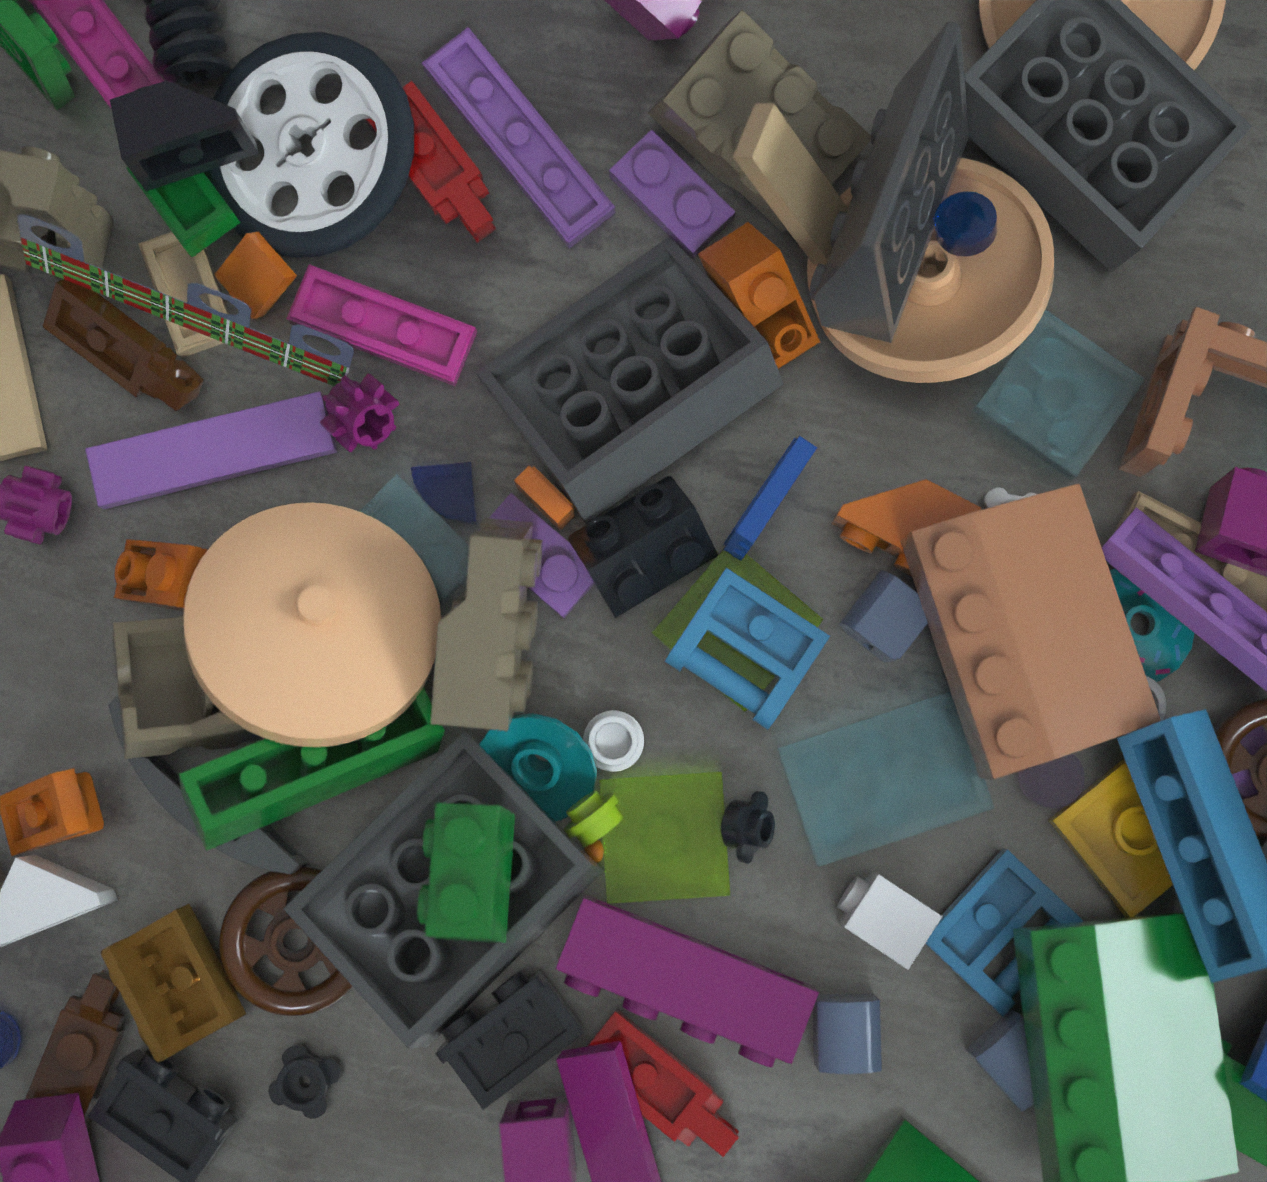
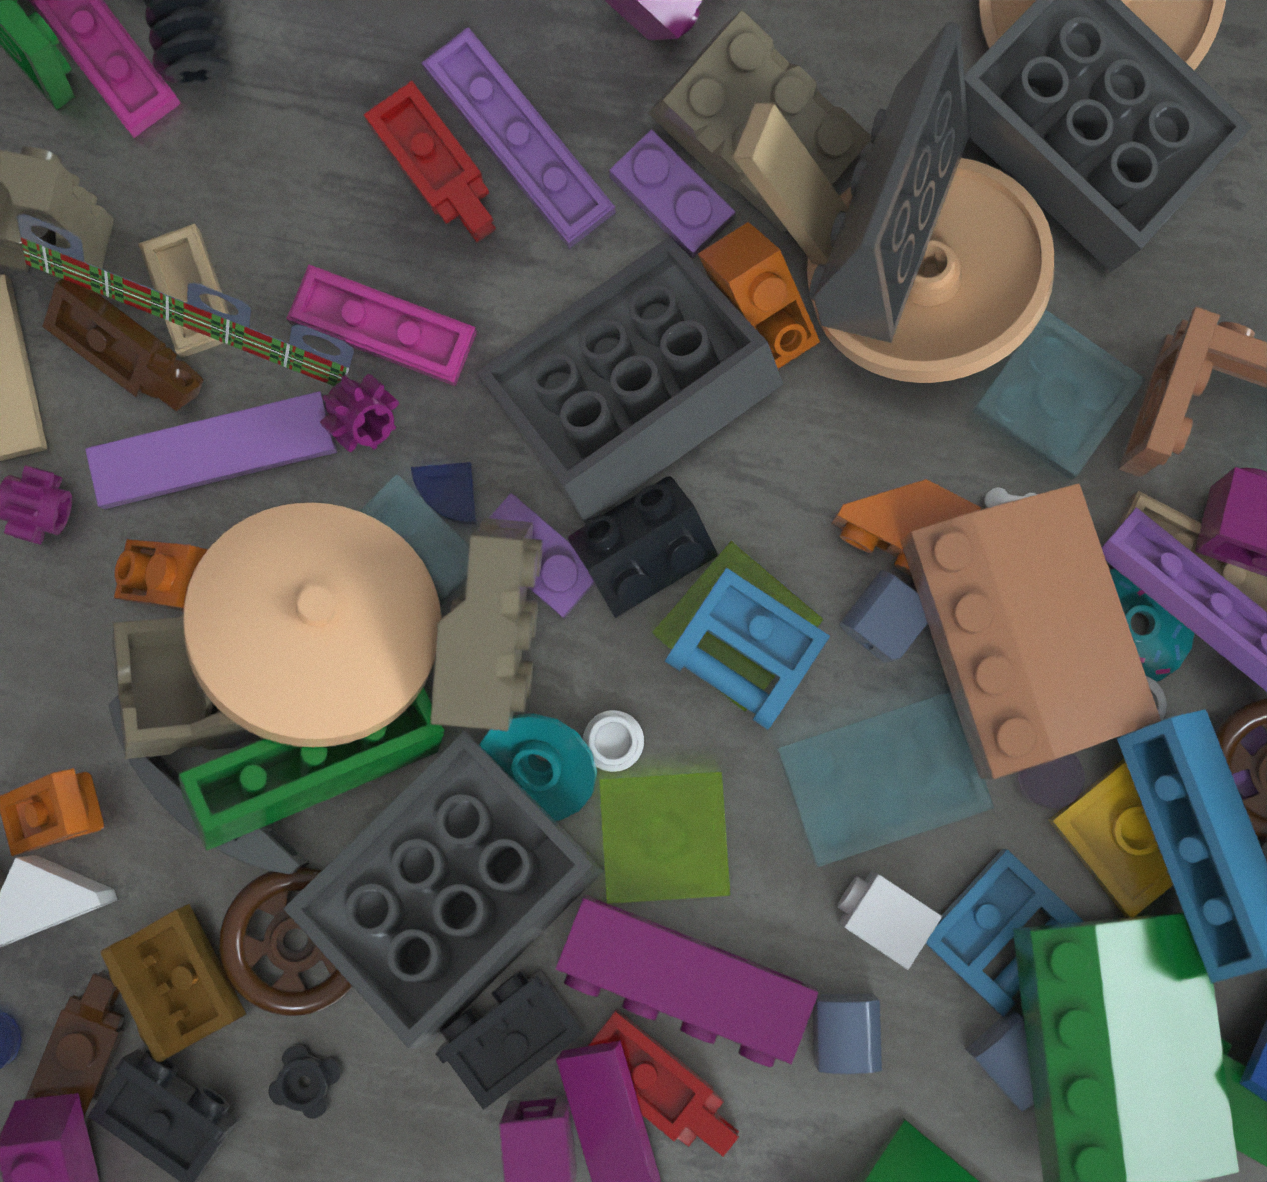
black slope [110,80,259,192] -> none
green tile [126,167,241,257] -> none
white wedge [204,32,414,258] -> none
orange tile [214,232,297,319] -> none
green brick [418,803,515,943] -> none
orange tile [514,466,575,531] -> none
lime plate [564,790,623,847] -> none
orange piece [584,840,604,863] -> none
black plate [721,791,775,864] -> none
blue tile [723,436,817,561] -> none
clear blue tile [934,192,997,257] -> none

